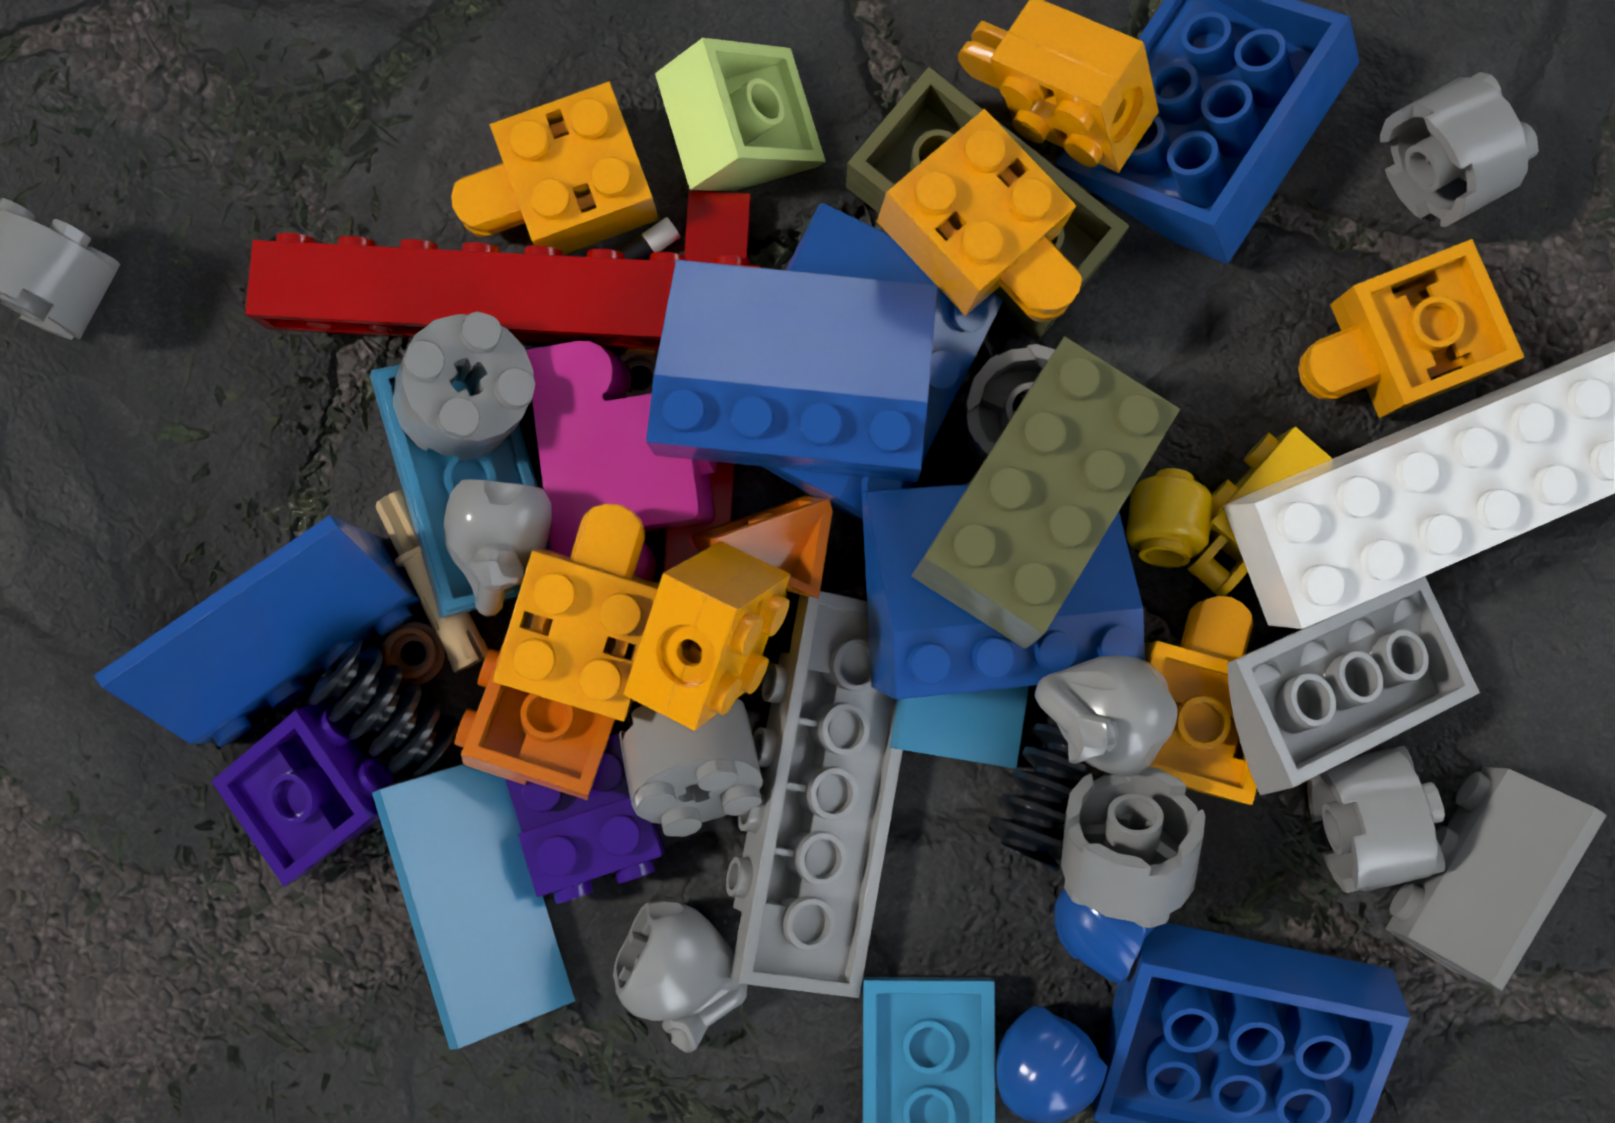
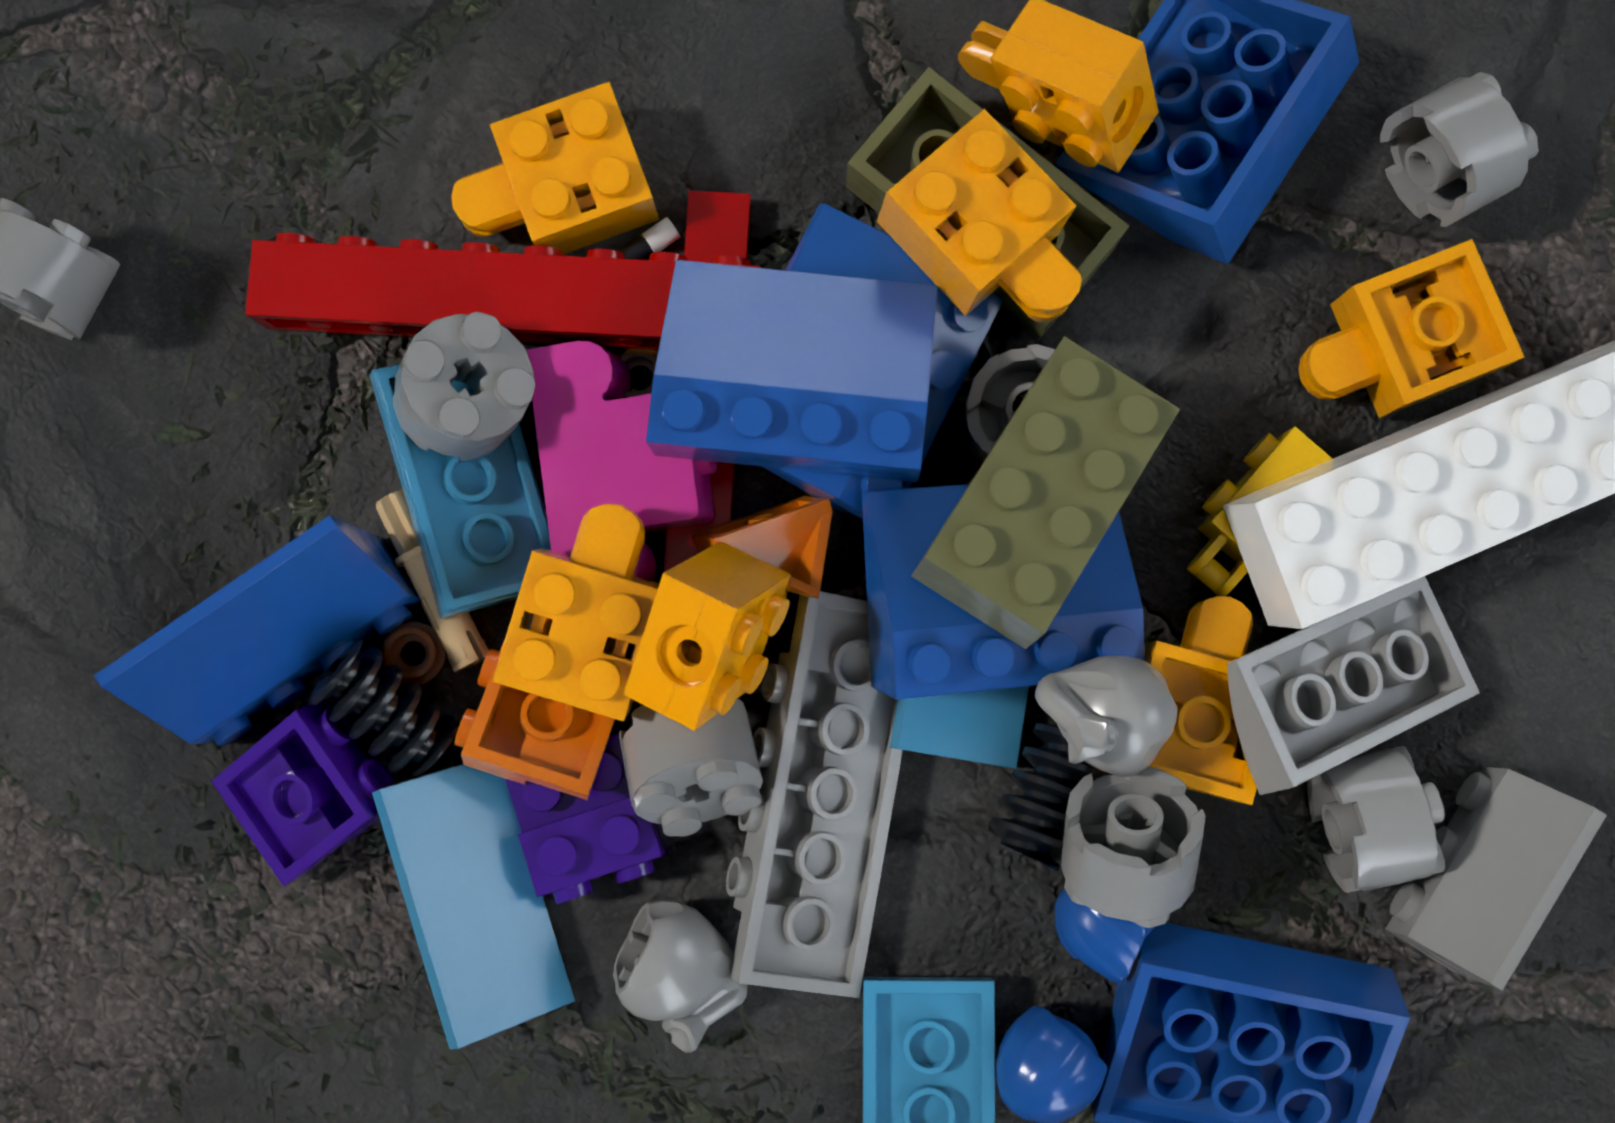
light grey piece [443,479,552,616] -> none
yellowish green slope [655,38,826,191] -> none
yellow head [1126,468,1214,568] -> none

